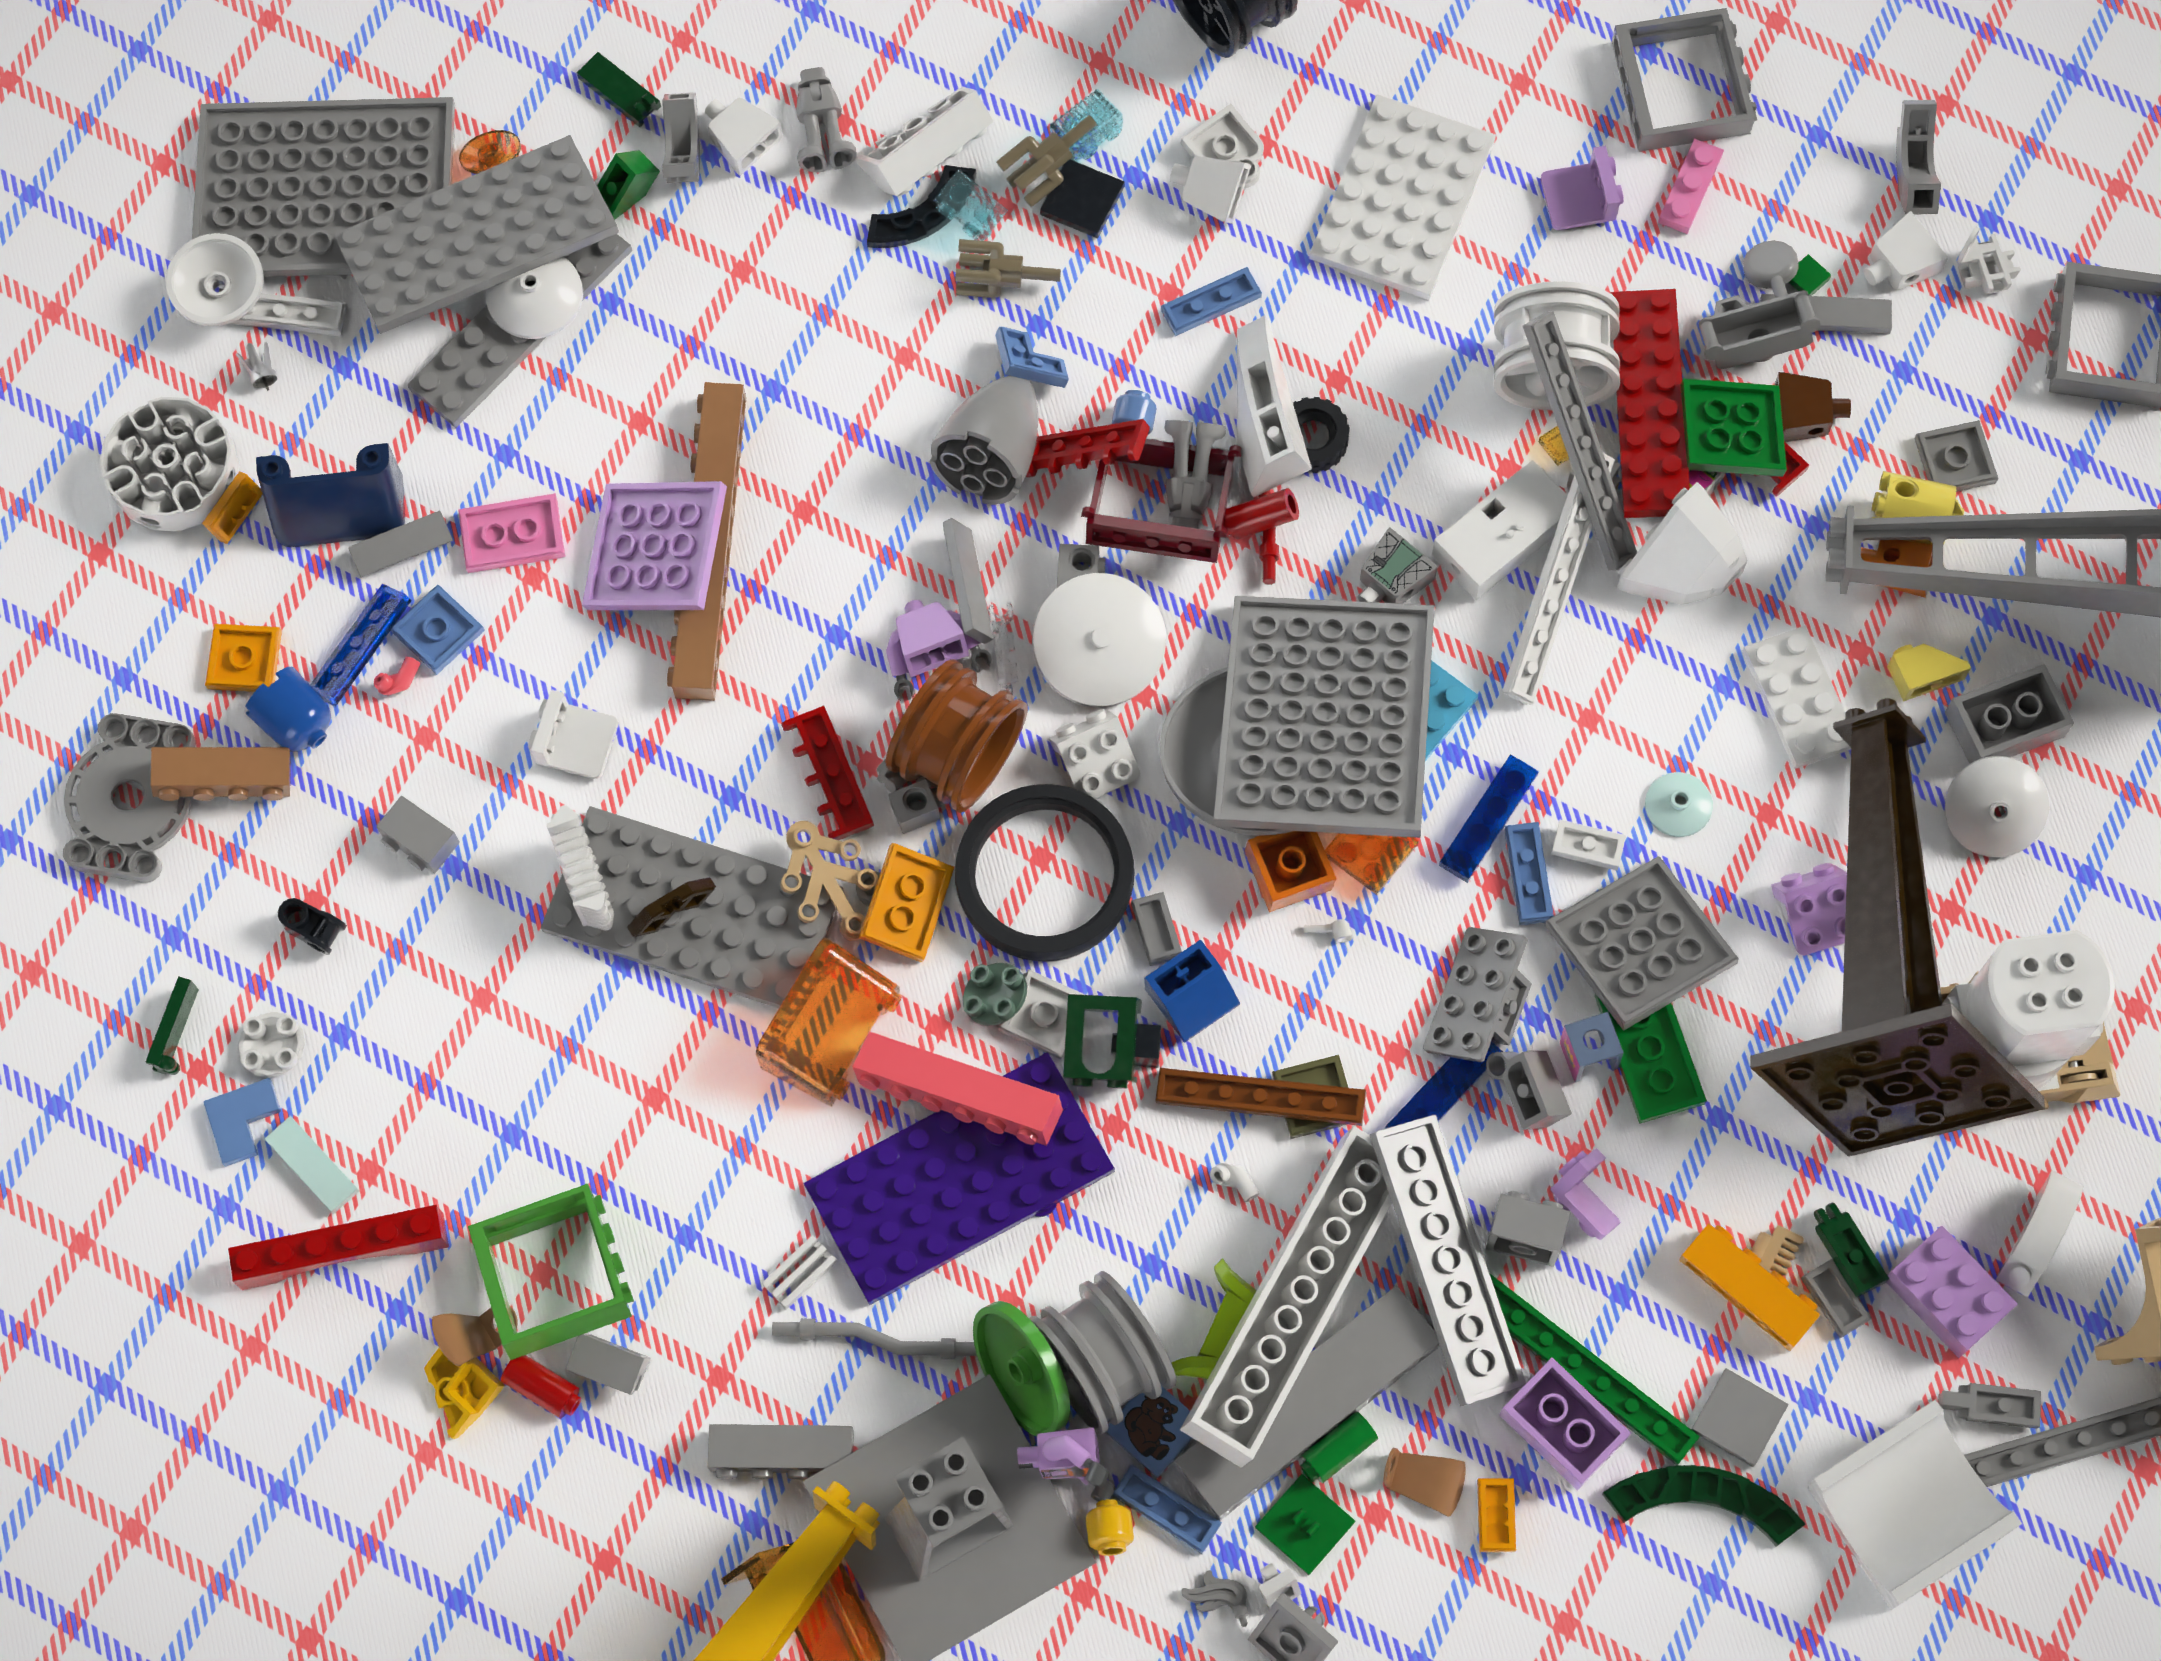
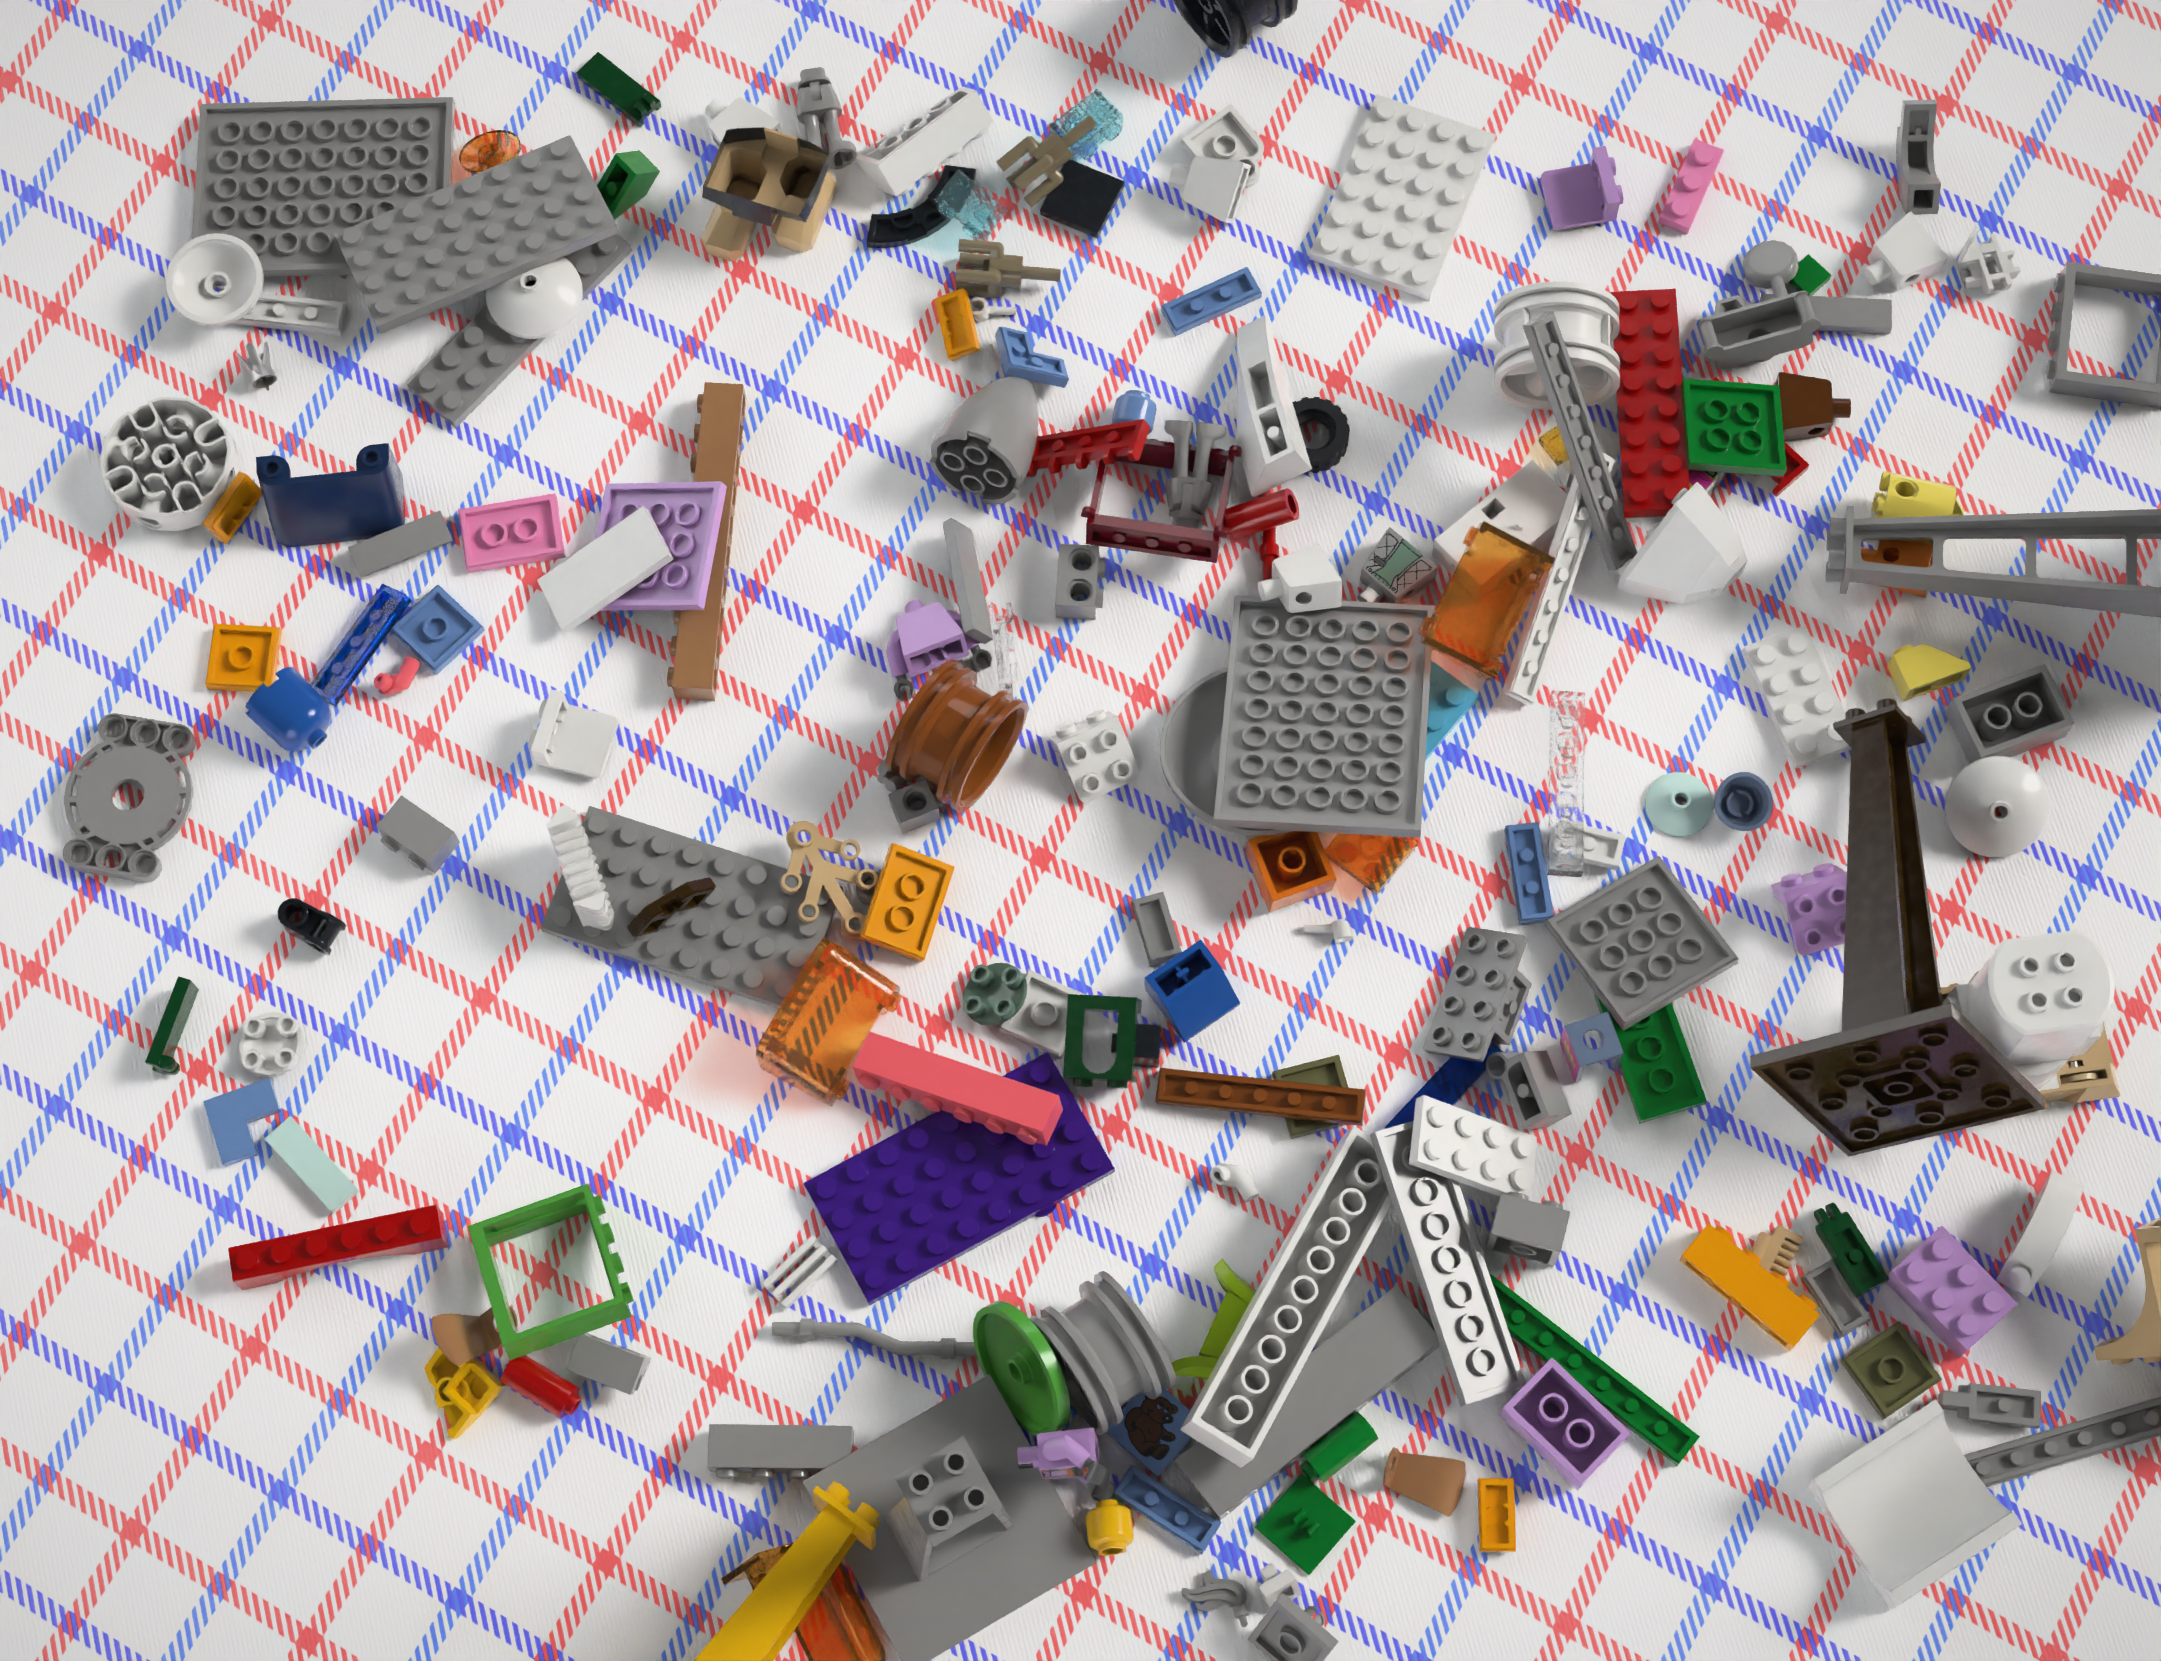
medium nougat brick [151,747,291,801] -> none
light grey arch [662,92,700,183] -> none
red hinge [781,705,874,840] -> none
black tyre [955,784,1135,962] -> none
white dish [1032,573,1166,707] -> none
clear blue plate [1439,754,1539,883] -> none
lavender bracket [1550,1148,1621,1240] -> none
dark green tile [1602,1465,1806,1547] -> none
light grey window [1611,8,1758,152] -> none
light grey tile [1691,1368,1789,1467] -> none
light grey tile [1914,420,1999,492] -> none
none -> white tile [537,506,674,633]
none -> tan piece [701,127,837,262]
none -> light orange plate [934,288,981,361]
none -> white hand [971,297,1016,322]
none -> white torso [1258,544,1342,613]
none -> white plate [1409,1095,1537,1201]
none -> clear orange windscreen [1417,521,1555,681]
none -> clear plate [1547,690,1585,877]
none -> sand blue helmet [1714,772,1773,831]
none -> olive tile [1840,1321,1942,1420]

